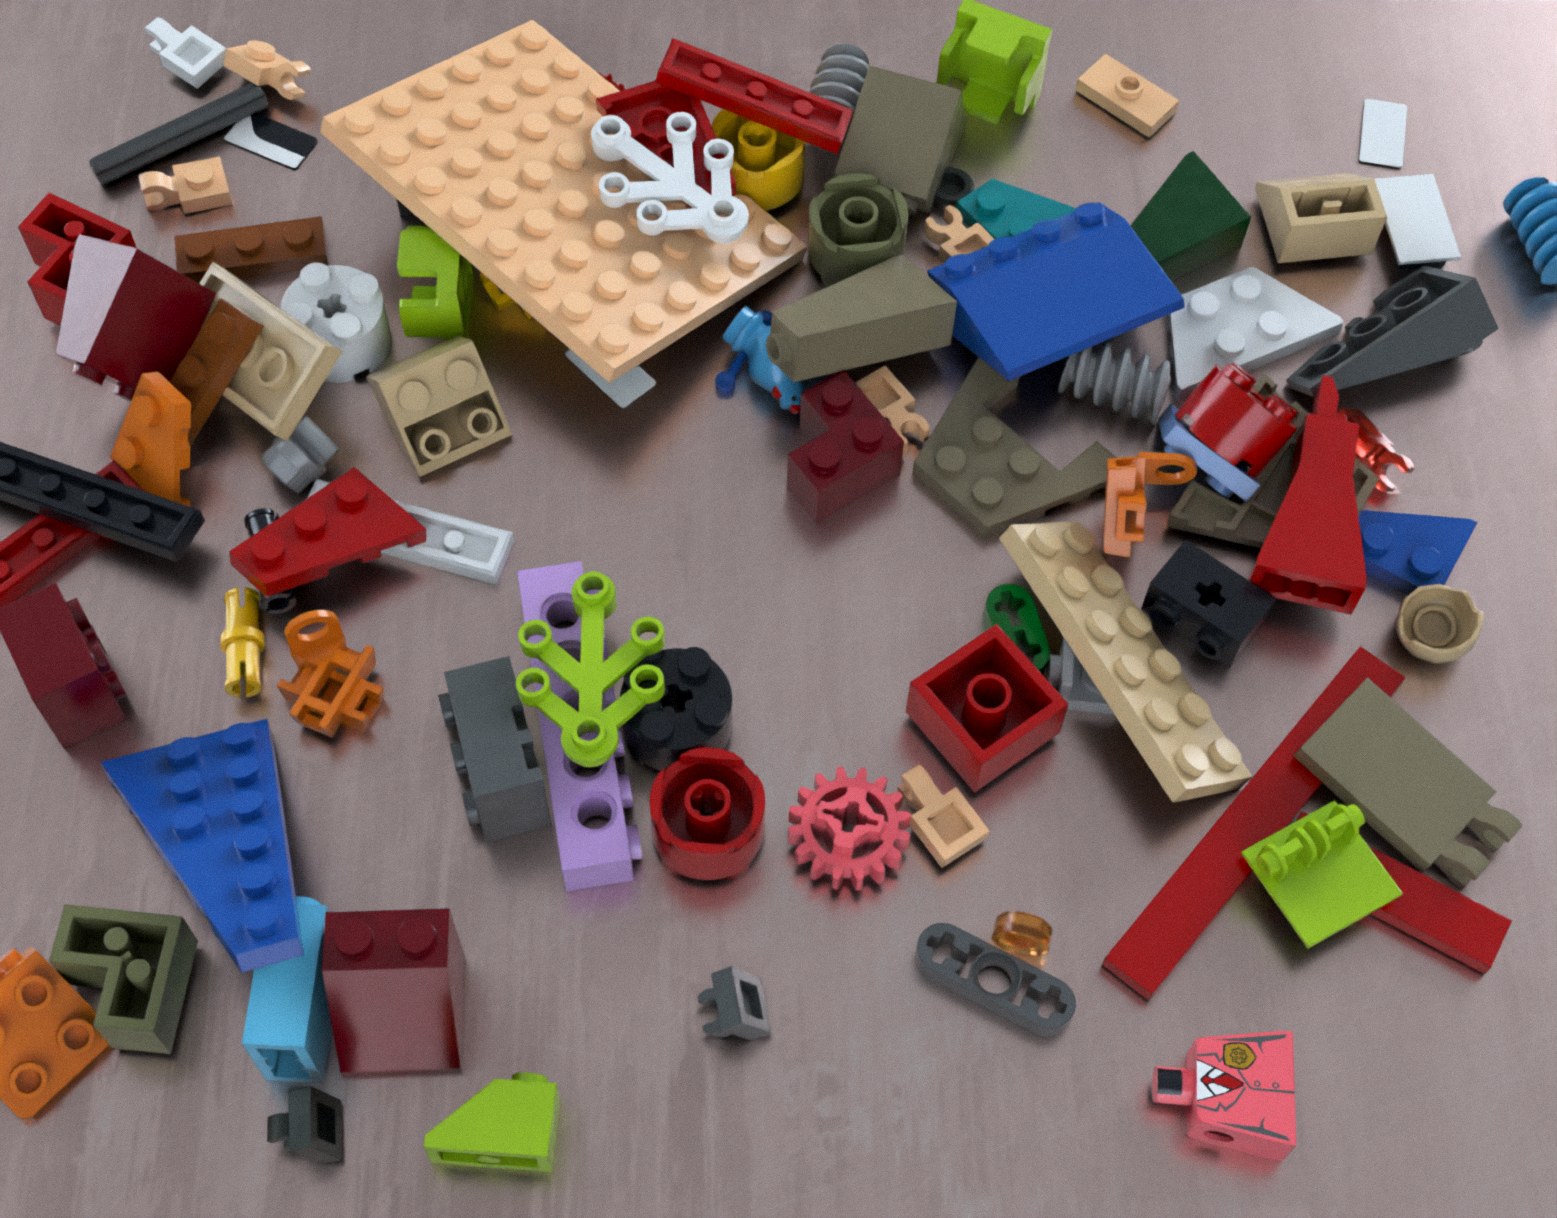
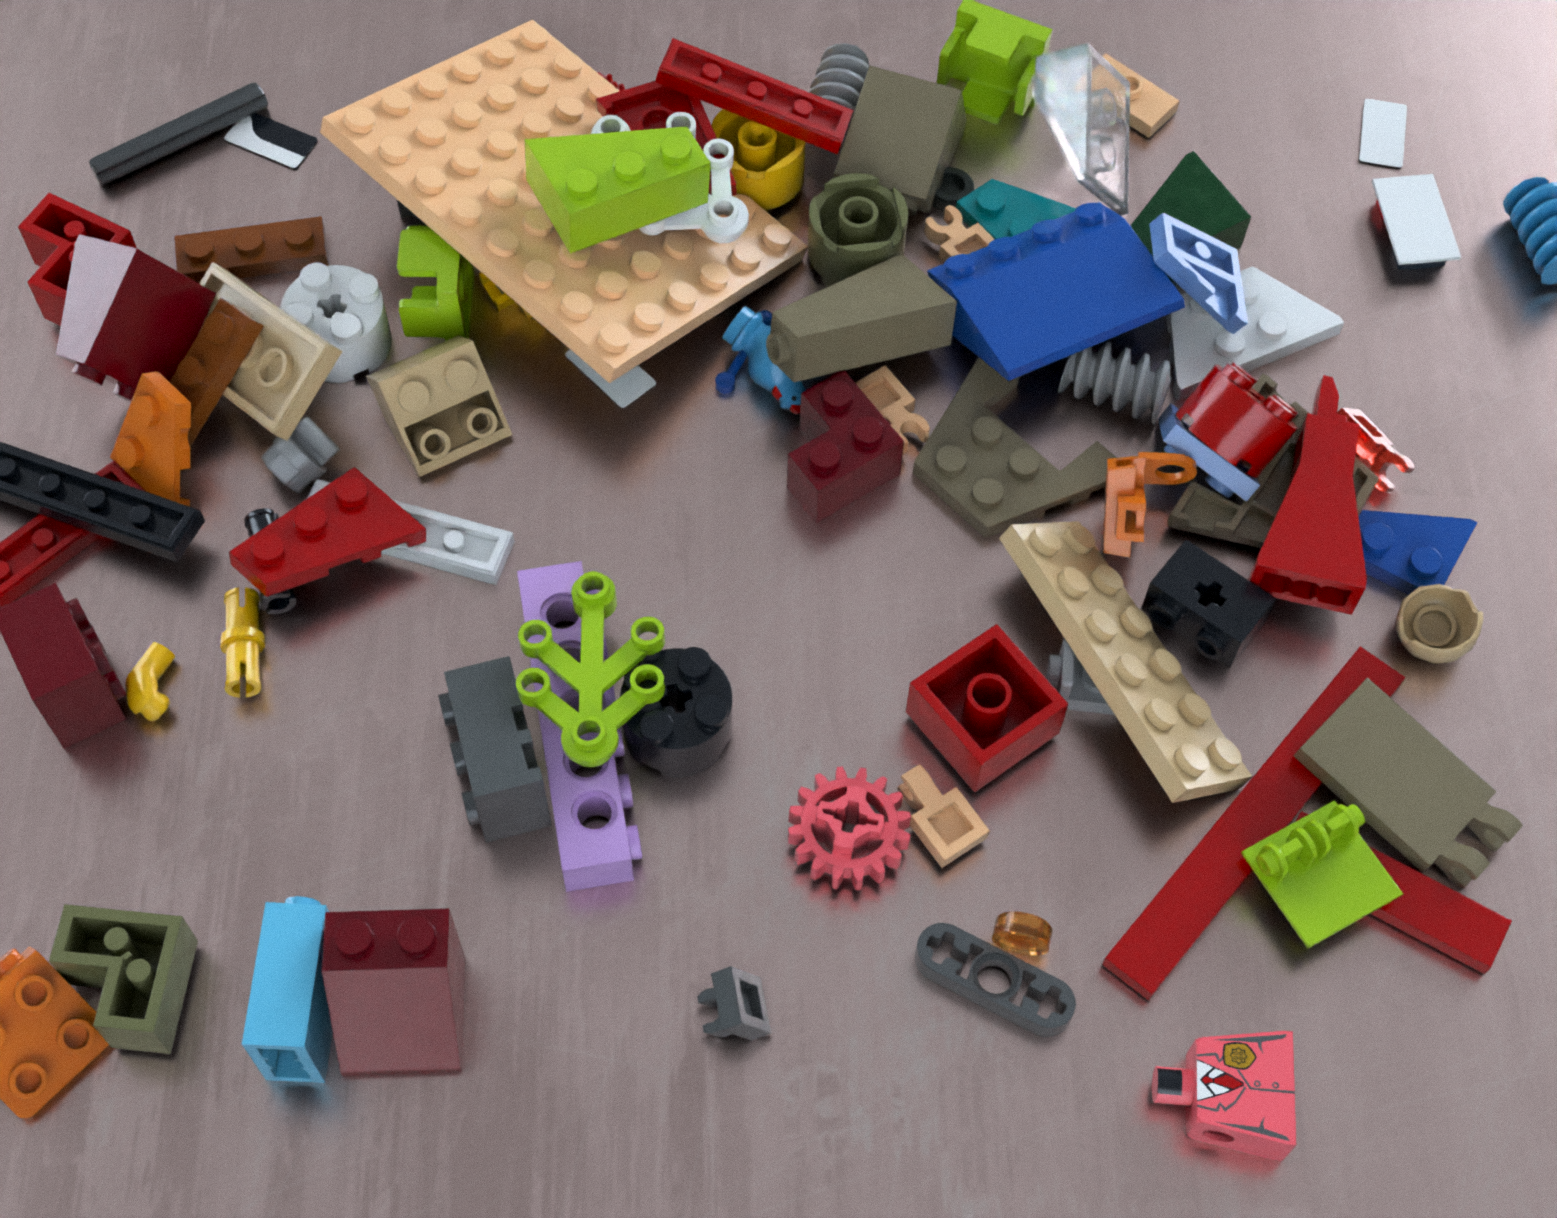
blue wing [100,719,304,972] -> none
light nougat plate [138,156,232,214] -> none
white plate [144,17,226,89] -> none
light nougat plate [223,40,311,100] -> none
pearl dark grey tile [267,1086,342,1164] -> none
orange piece [277,610,384,738] -> none
lime slope [423,1072,561,1172] -> none
red brick [649,747,765,880] -> none
green beam [983,584,1050,675] -> none
tan slope [1255,173,1387,263] -> none
dark grey wedge [1286,265,1499,397] -> none
none -> yellow arm [125,642,175,721]
none -> lime wedge [525,126,711,254]
none -> clear slope [1031,43,1130,216]
none -> medium blue wing [1149,213,1248,334]

